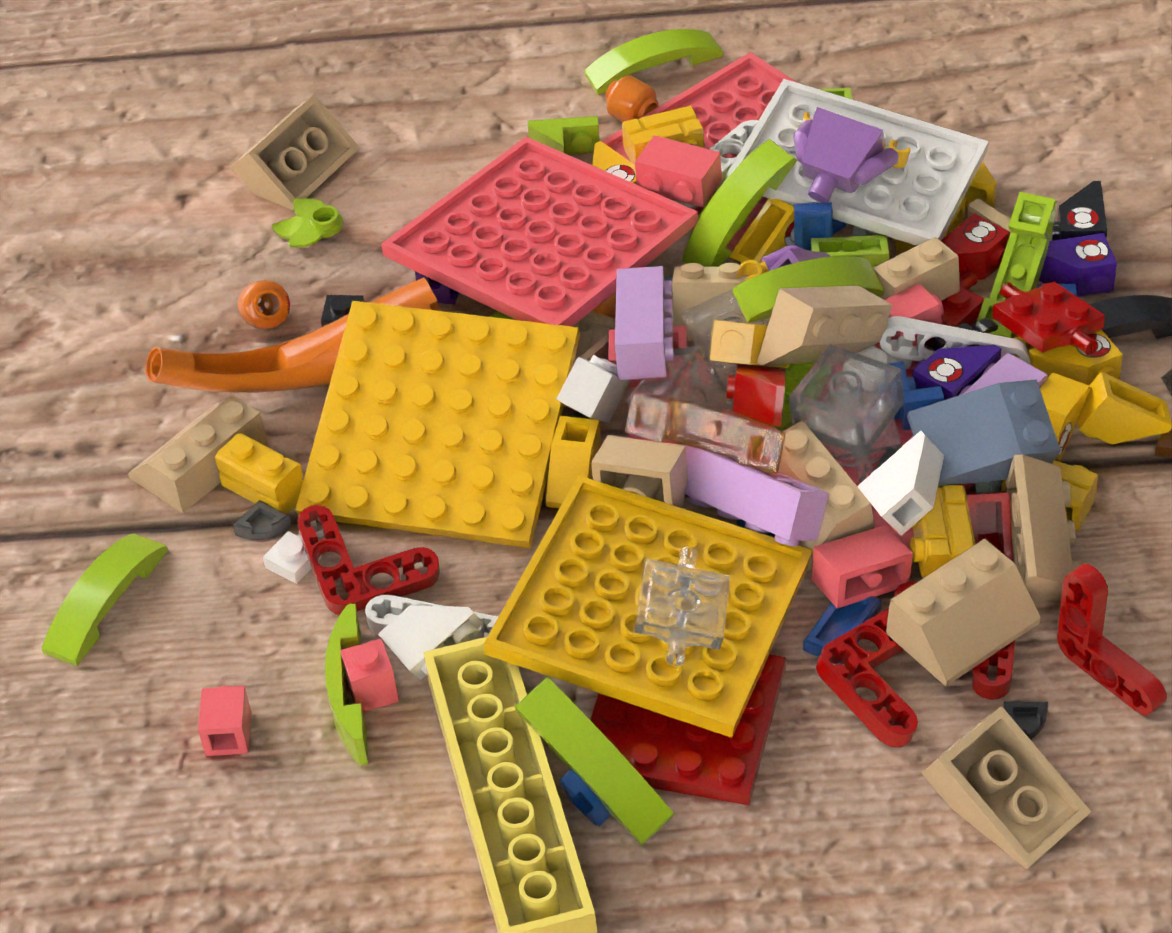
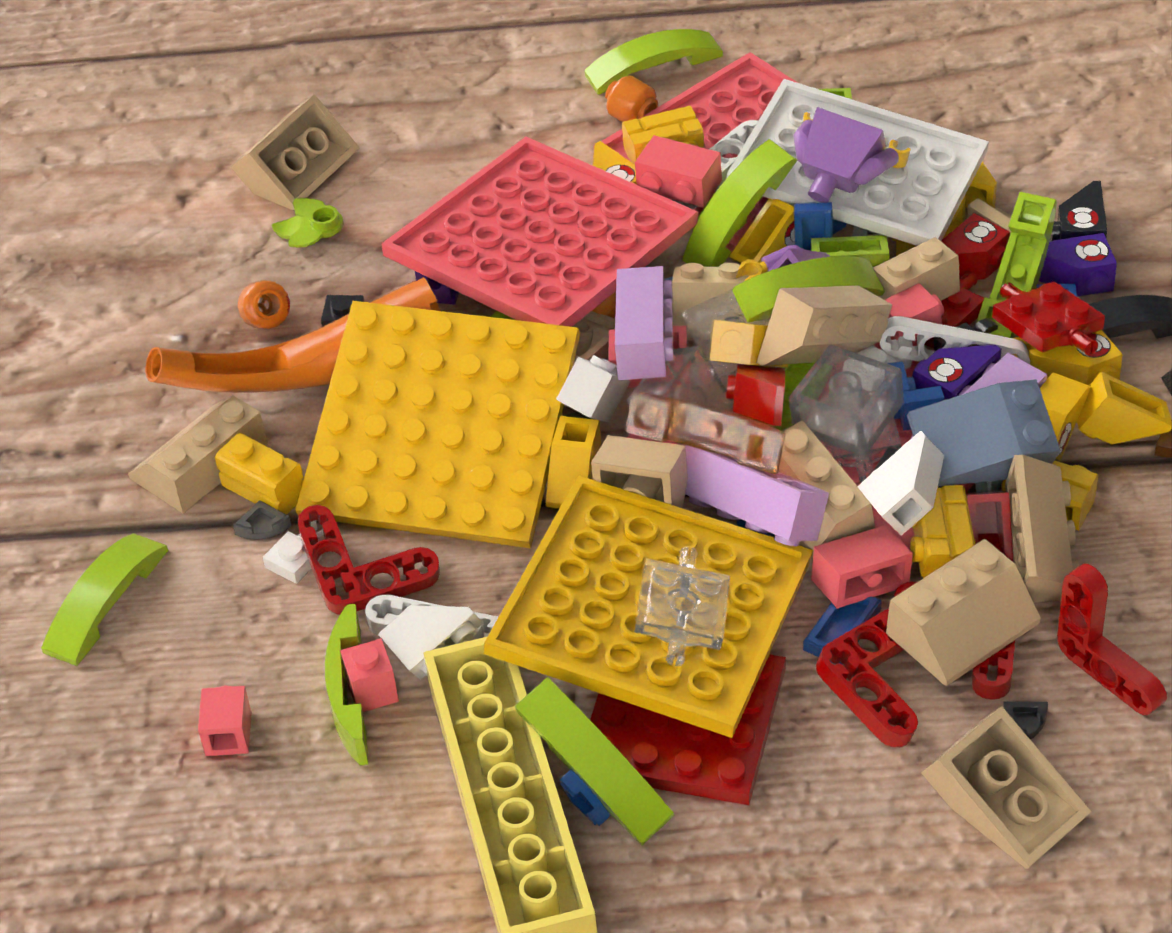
lime slope [528,116,600,154] -> none

